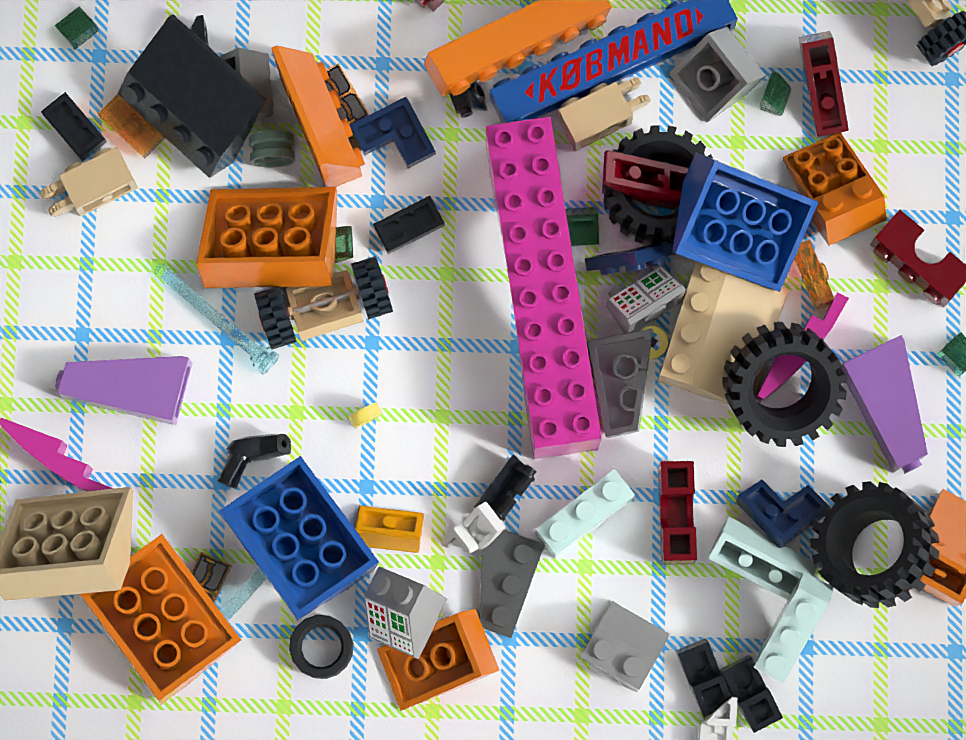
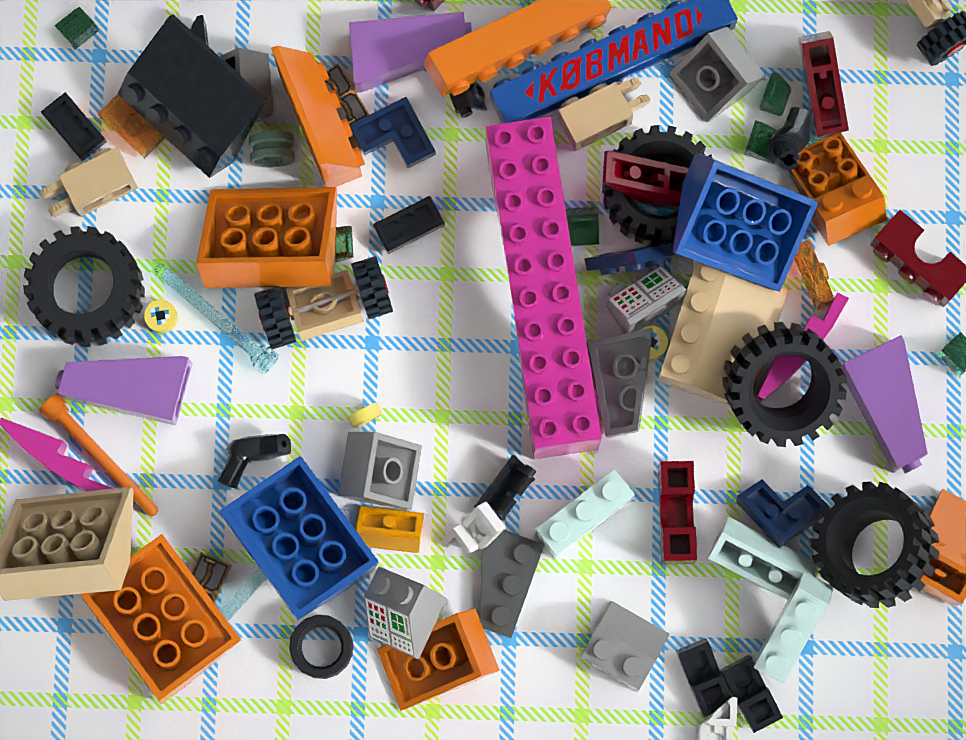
none -> black tyre [23,226,145,347]
none -> orange piece [39,393,158,517]
none -> light yellow tile [144,300,178,334]
none -> light grey slope [338,432,422,510]
none -> medium lavender slope [349,12,472,93]
none -> clear green slope [744,120,777,164]
none -> black arm [767,107,814,170]

